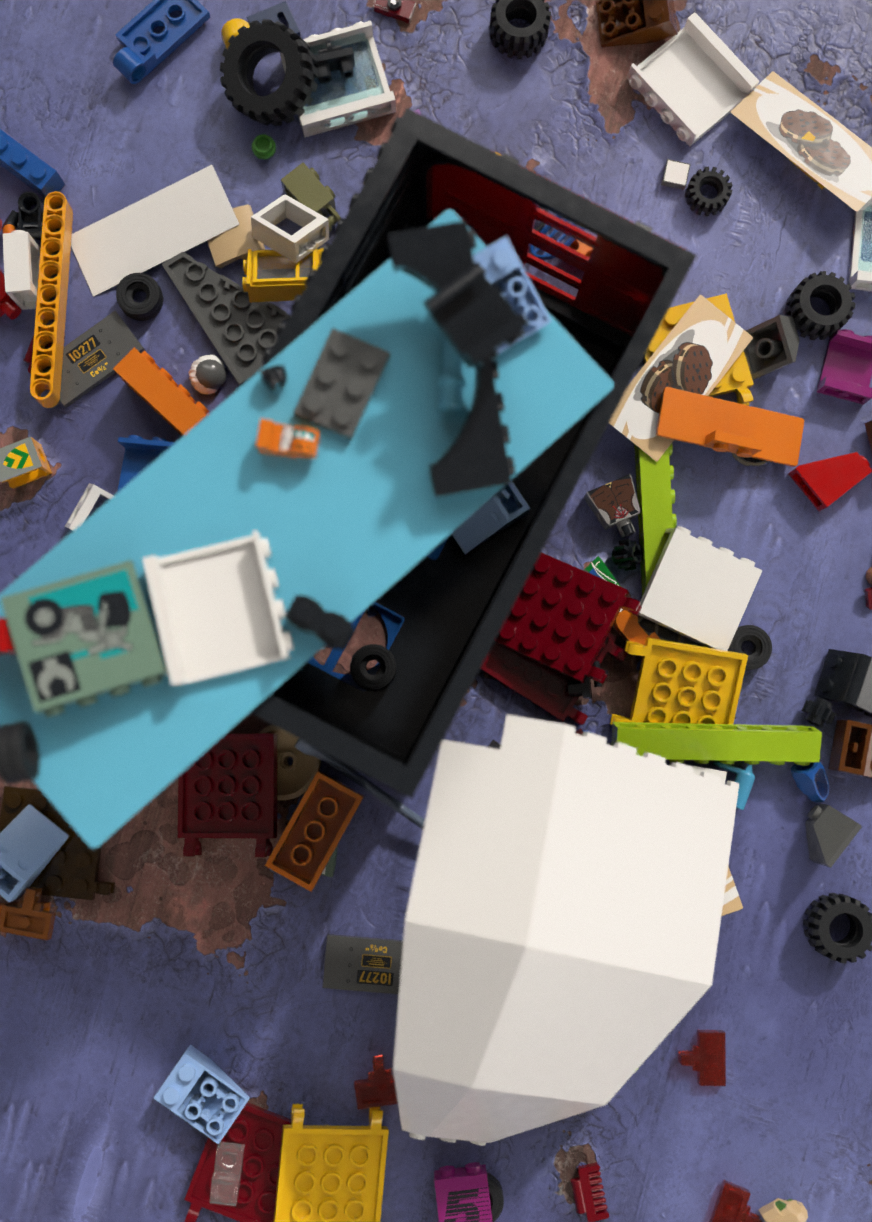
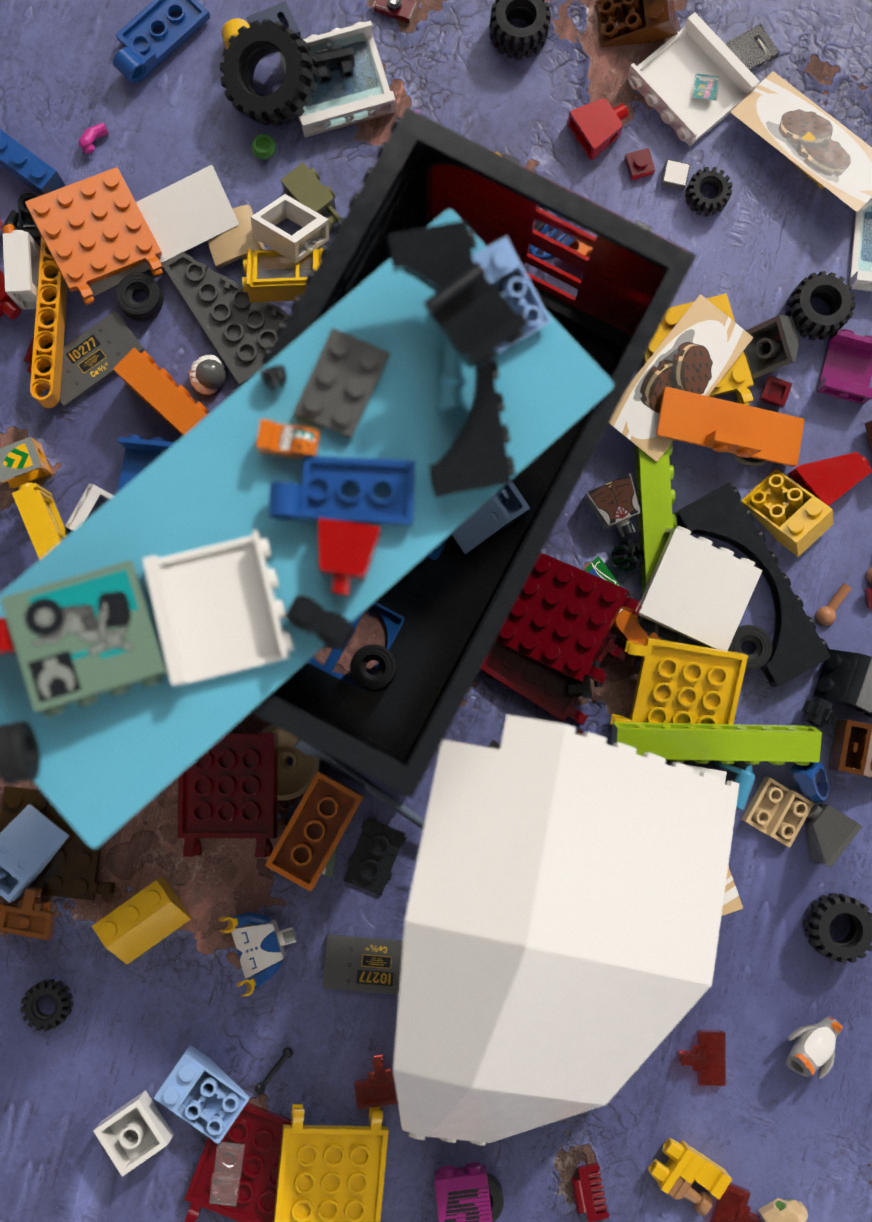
none -> yellow door [12,483,68,560]
none -> black tyre [20,979,74,1031]
none -> orange plate [25,167,163,306]
none -> dark pink arm [78,122,109,154]
none -> yellow slope [91,876,192,965]
none -> white brick [93,1090,174,1177]
none -> torso [218,911,297,997]
none -> black hinge [255,1047,293,1094]
none -> blue hinge [268,456,416,526]
none -> red torso [318,518,381,596]
none -> black piece [344,818,407,896]
none -> red torso [567,98,629,160]
none -> dark red plate [624,148,656,180]
none -> yellow hips [648,1138,733,1216]
none -> black arch [674,482,831,687]
none -> clear tile [692,73,719,101]
none -> clear smoke piece [725,23,779,72]
none -> yellow slope [741,469,834,557]
none -> tan slope [741,776,814,848]
none -> dark red plate [759,375,793,408]
none -> animal [786,1016,843,1079]
none -> nougat bar [815,583,852,626]

